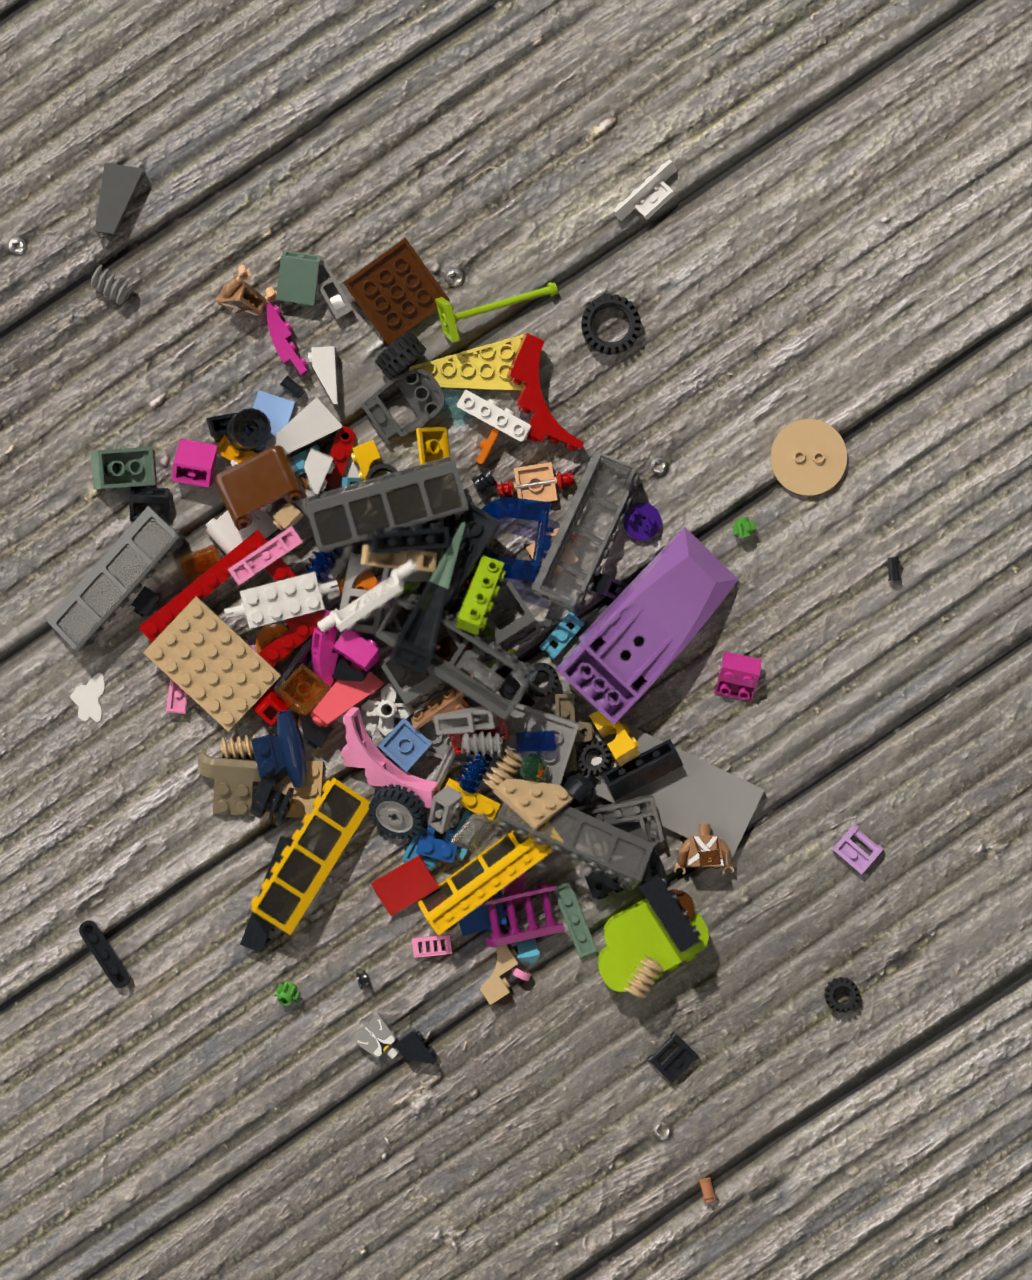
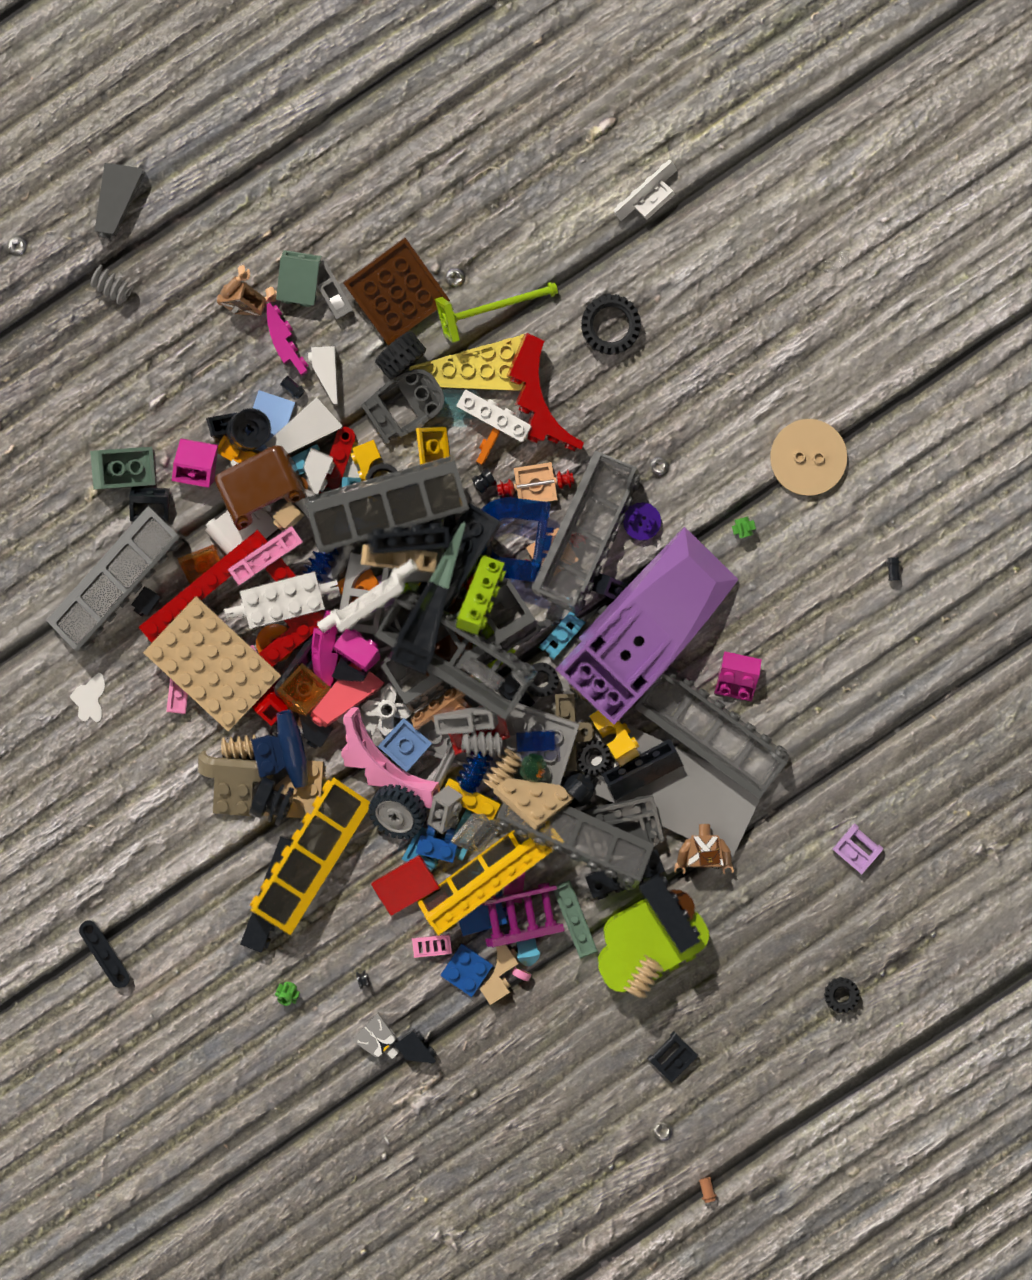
none -> blue plate [440,943,493,997]
none -> window [635,666,789,799]

